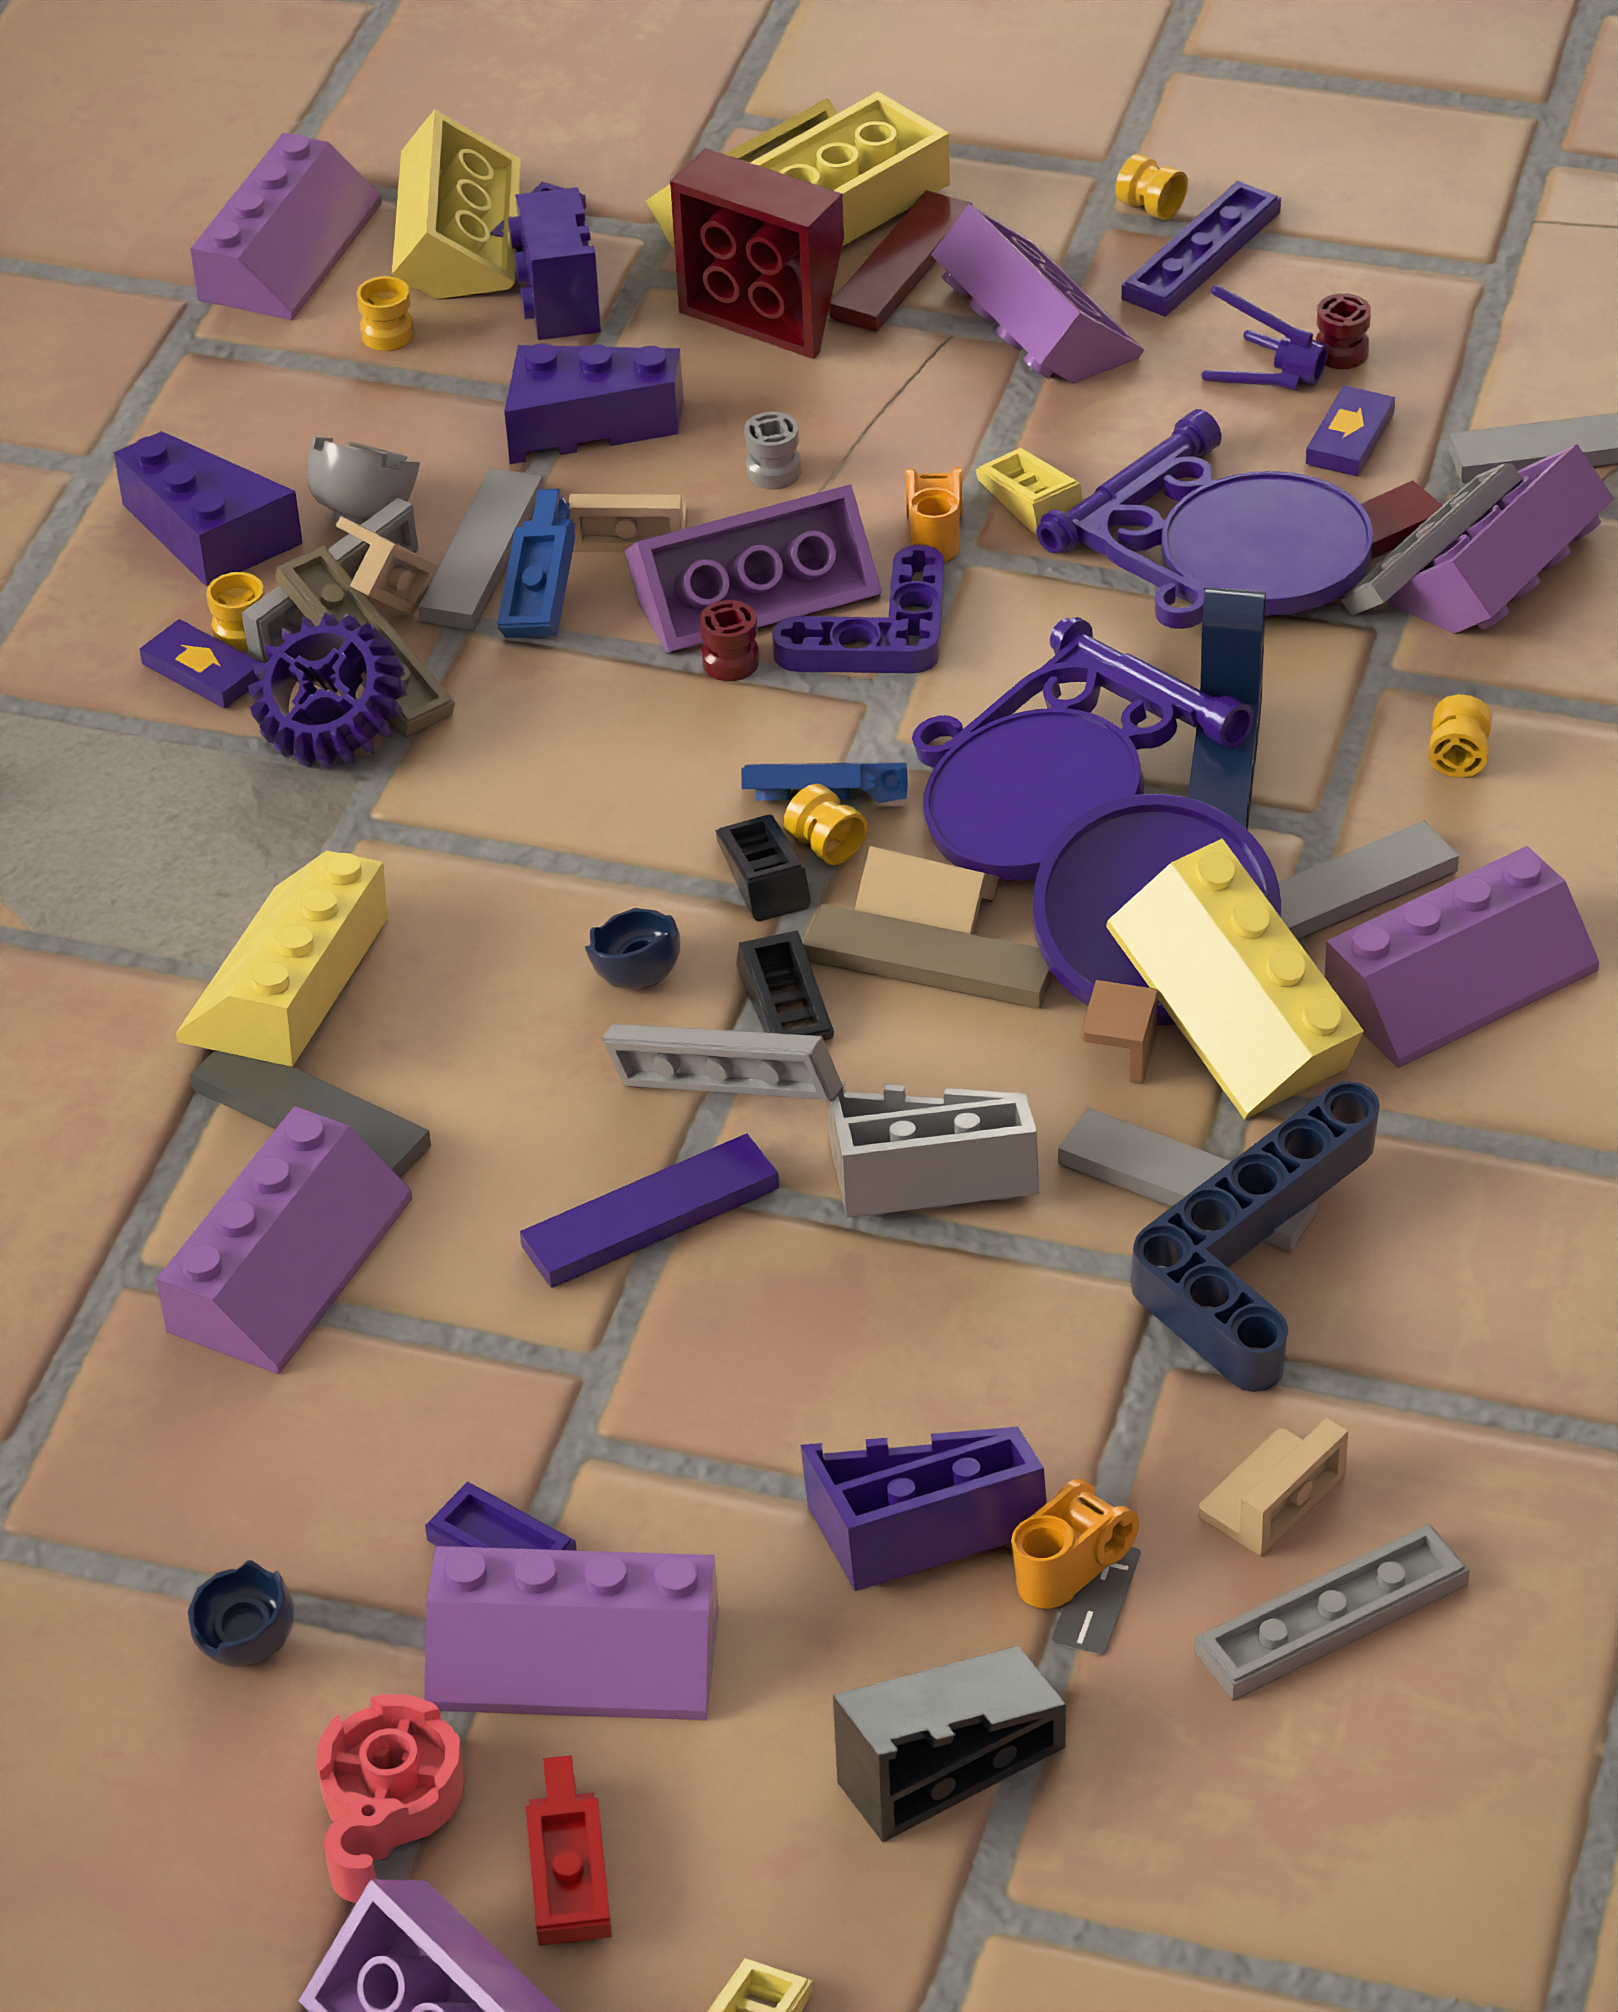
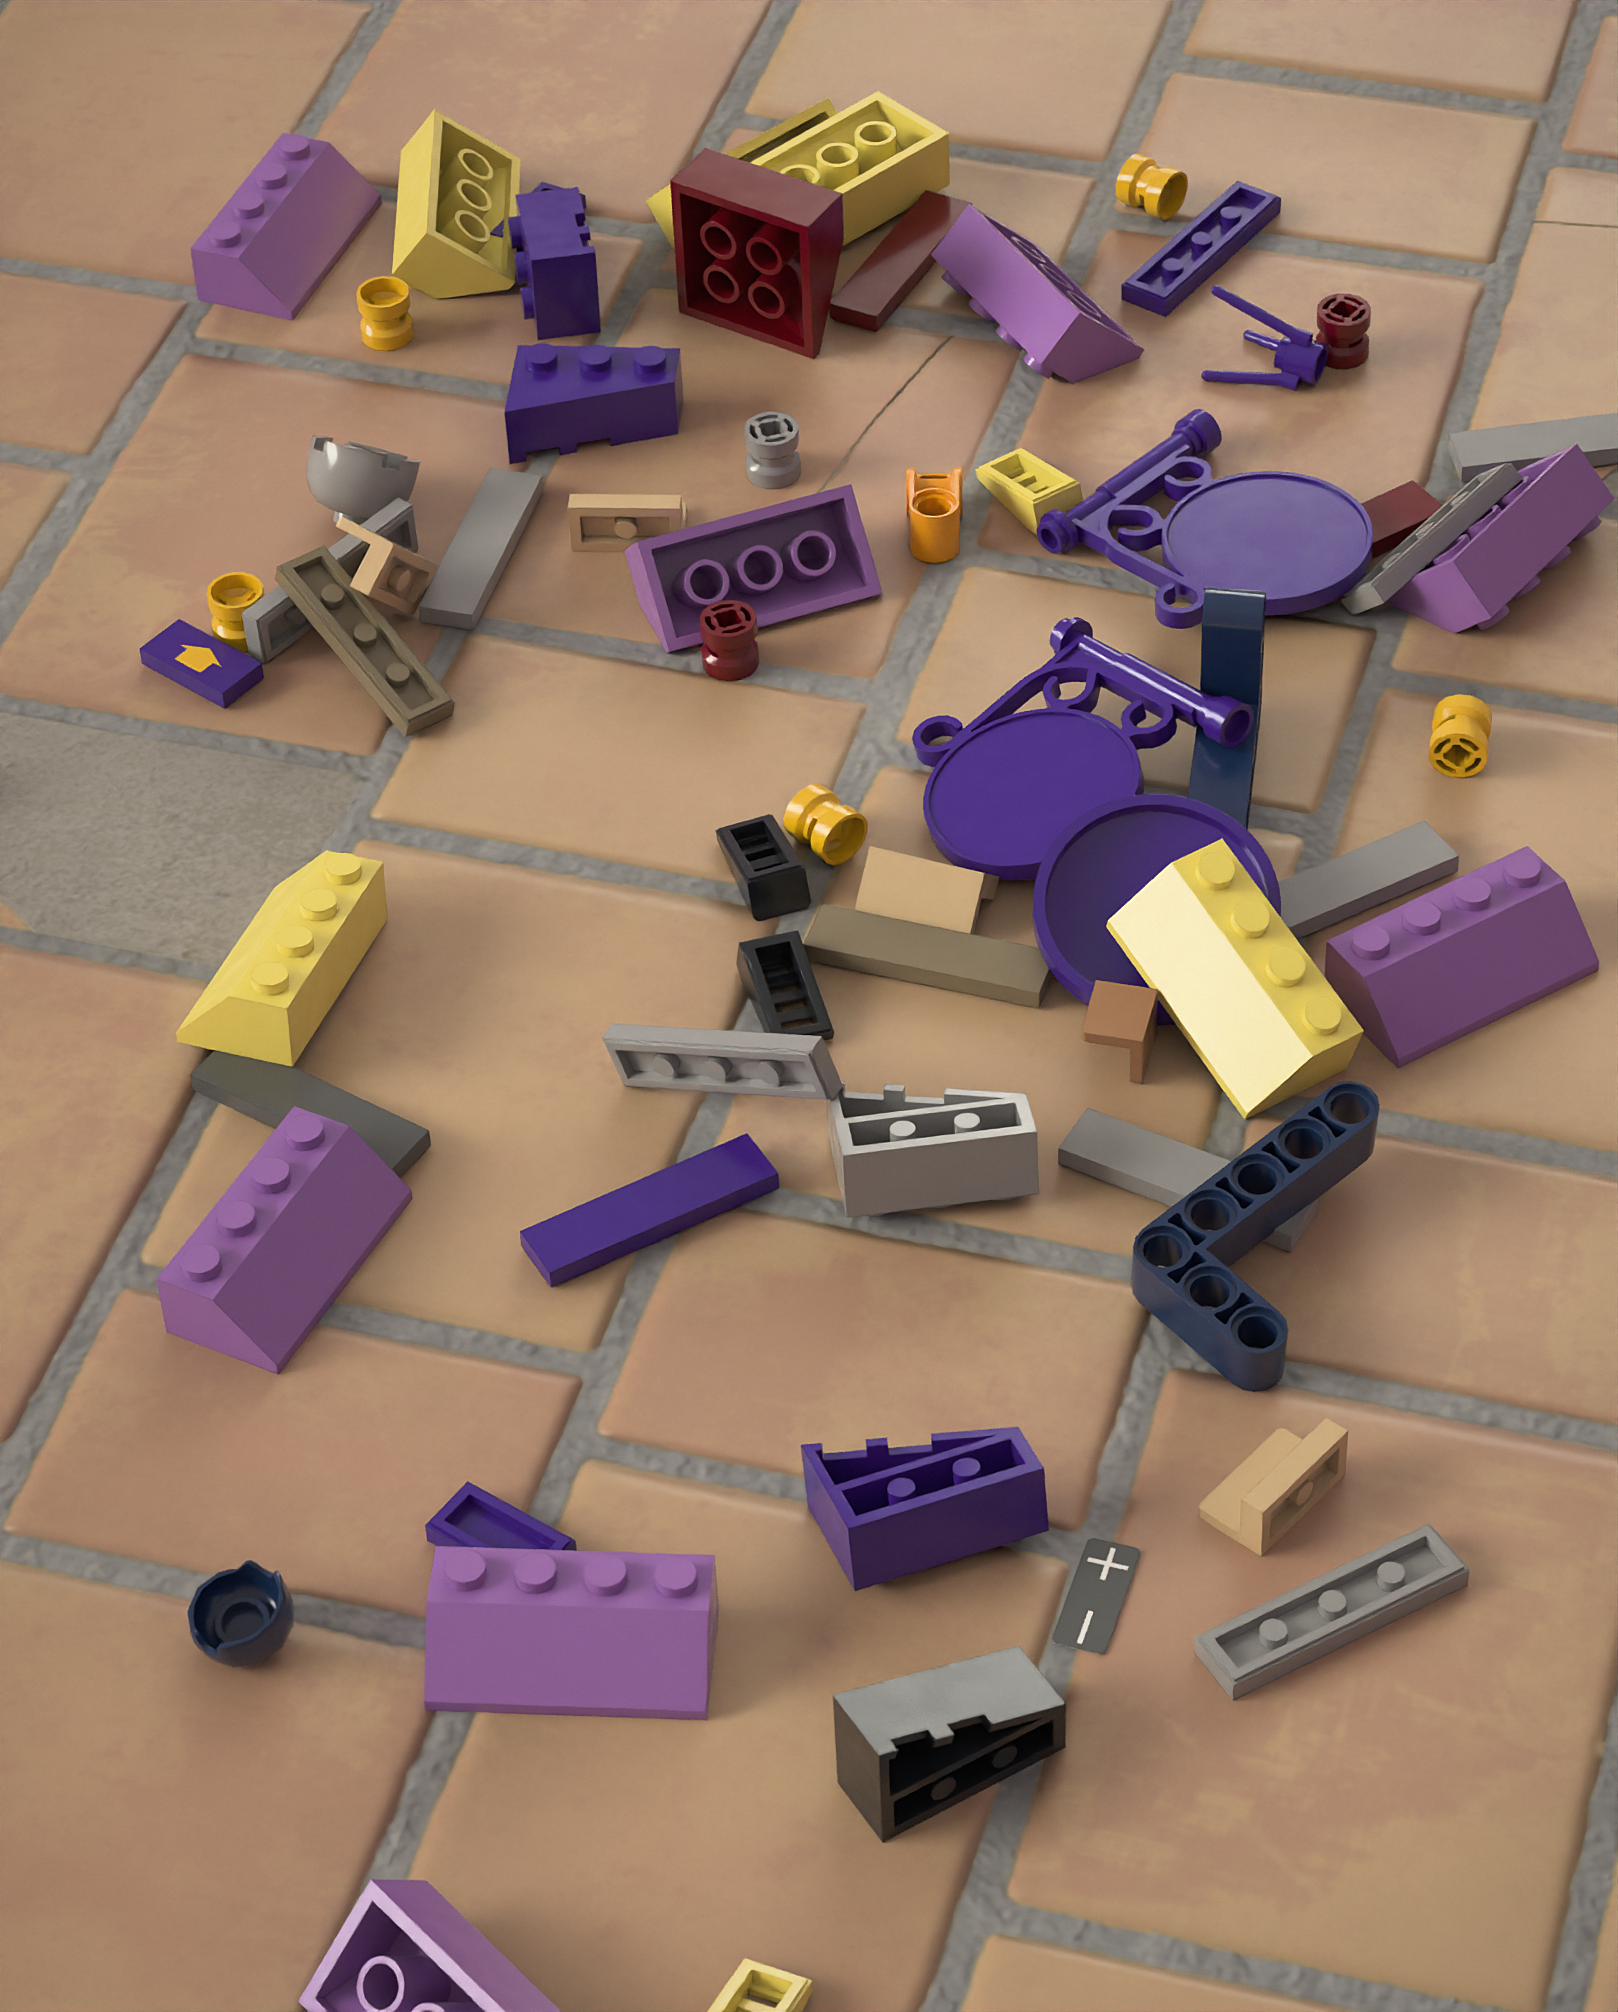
dark purple wedge [114,431,303,588] -> none
dark purple gear [248,612,407,769] -> none
coral piece [316,1694,465,1903] -> none
blue hinge [497,489,576,638] -> none
red hinge [525,1755,612,1946] -> none
dark blue hair [585,908,680,990] -> none
blue hinge [741,762,908,803] -> none
dark purple beam [772,545,944,673] -> none
light orange piece [1011,1478,1139,1609] -> none
dark purple tile [1306,385,1395,476] -> none

